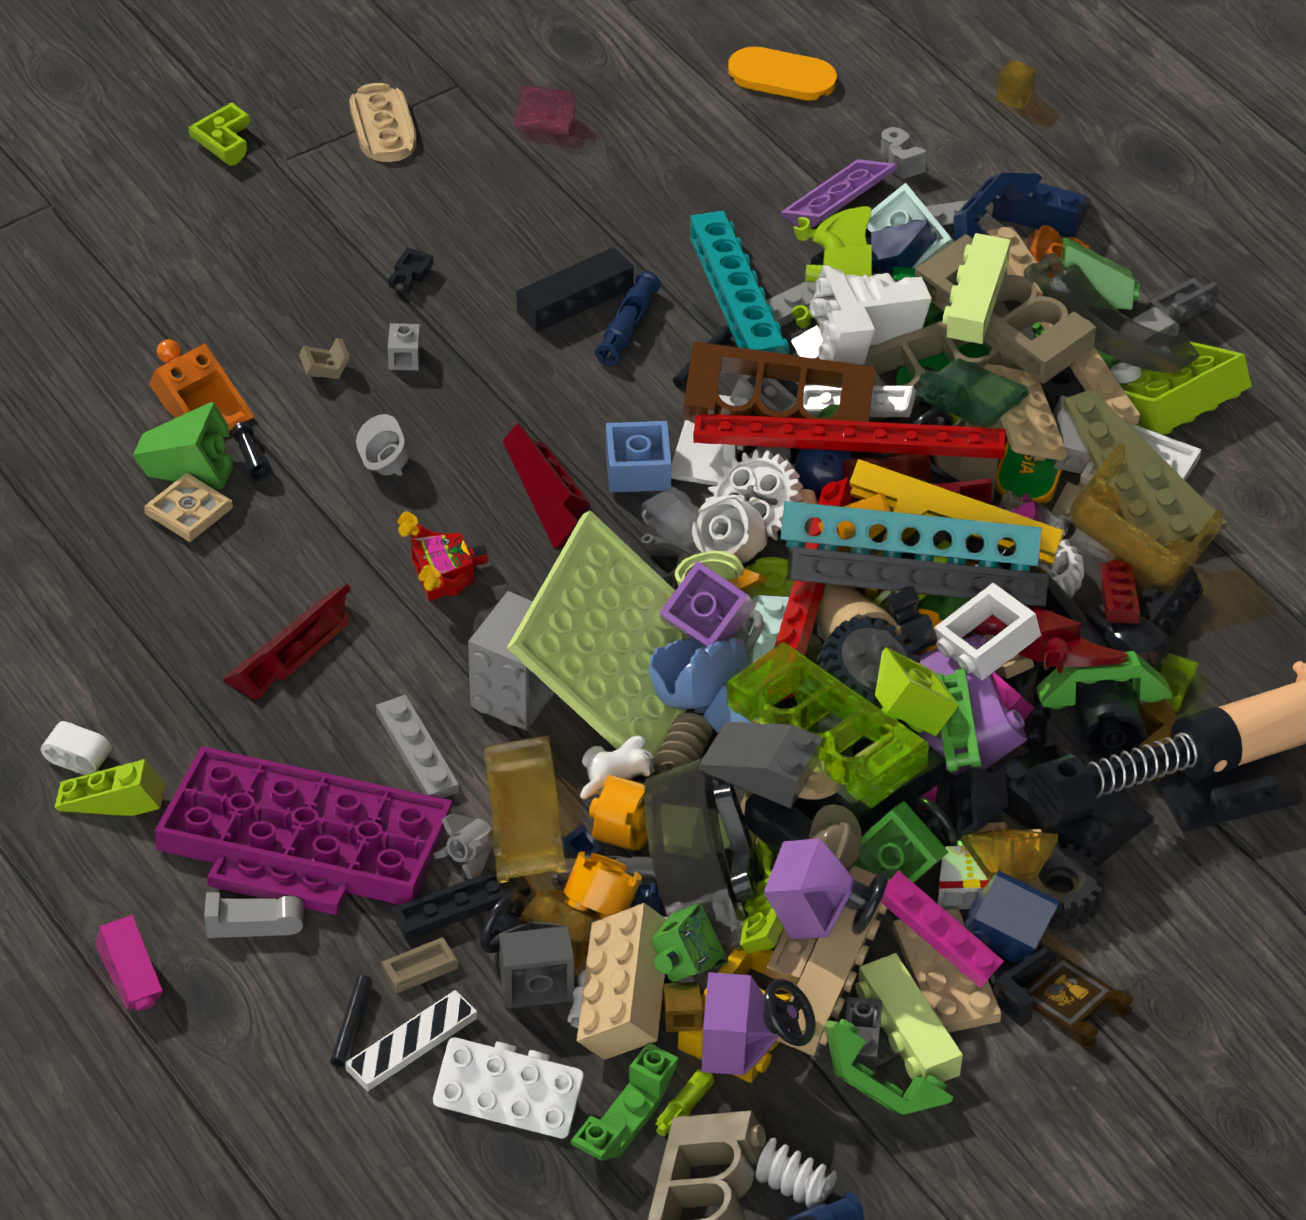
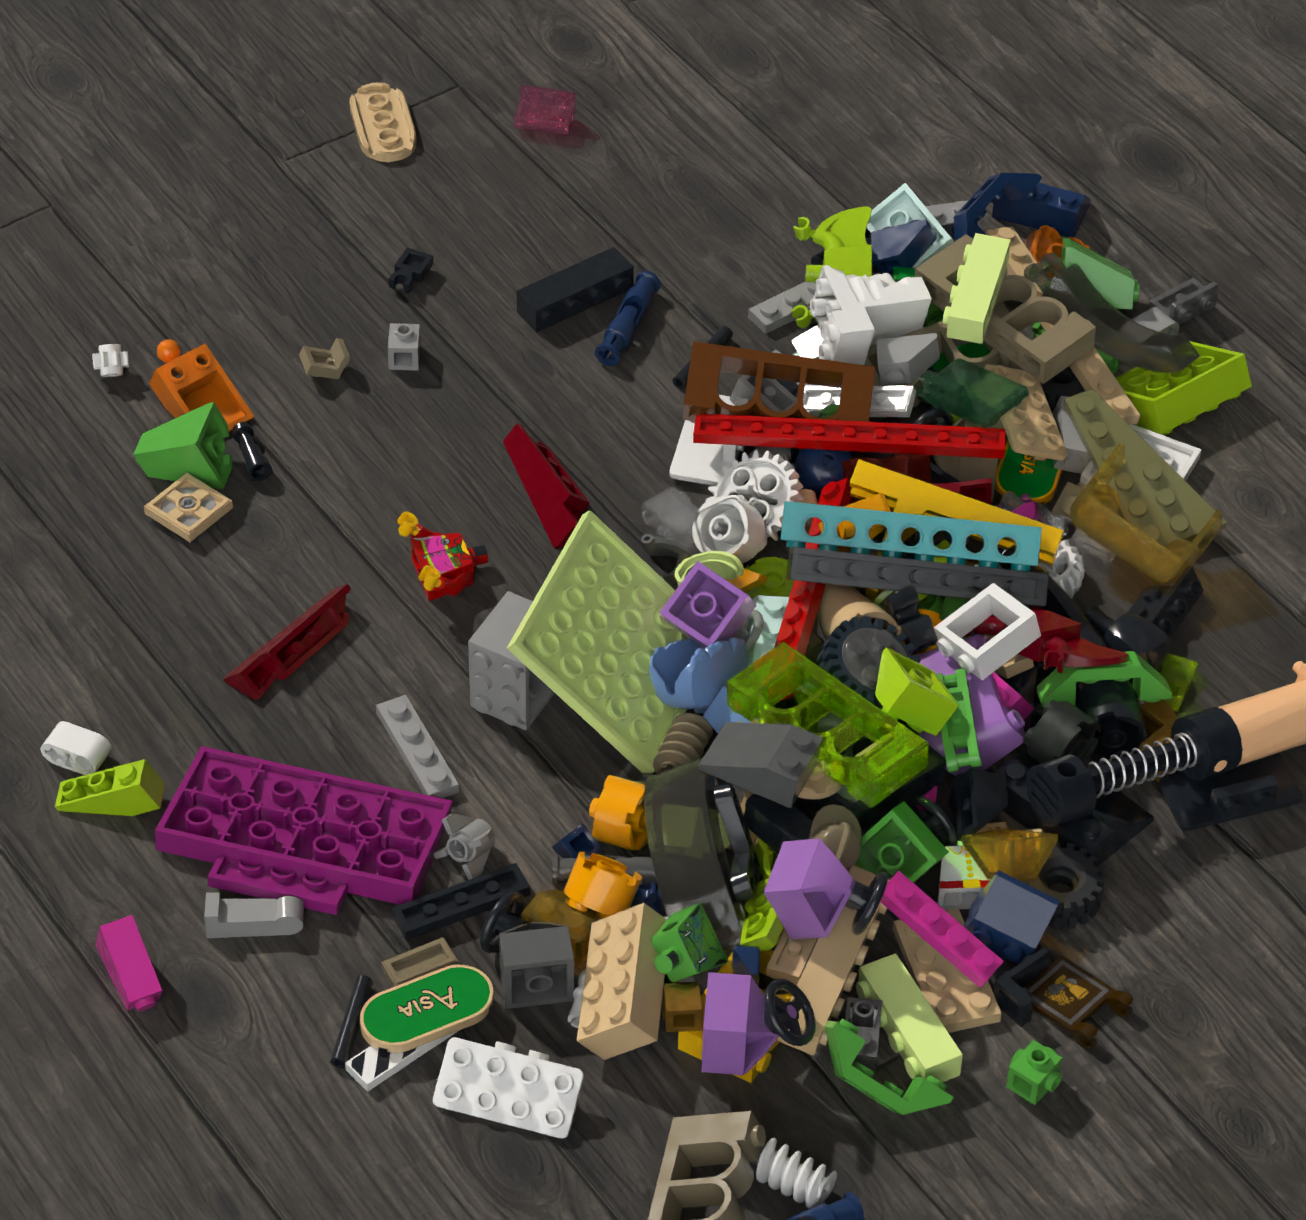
lime brick [188,102,250,166] -> none
light grey piece [356,414,410,476] -> none
clear yellow windscreen [484,735,567,884] -> none
bright green slope [571,1042,678,1161] -> none
white animal [580,735,653,799] -> none
medium blue brick [606,421,671,493] -> none
lime piece [655,1069,715,1137] -> none
teal brick [690,210,789,355] -> none
light orange tile [728,47,837,101] -> none
medium lavender slope [781,159,898,228] -> none
light grey leg [881,127,927,180] -> none
clear yellow brick [996,59,1036,110] -> none
dark red plate [1099,560,1140,623] -> none
white tile [1110,360,1142,383] -> none
none -> white gear [92,344,129,377]
none -> green tile [360,965,494,1053]
none -> dark blue slope [732,946,760,985]
none -> light grey slope [877,333,940,386]
none -> bright green brick [1006,1040,1063,1105]
none -> pearl dark grey brick [1023,700,1101,764]

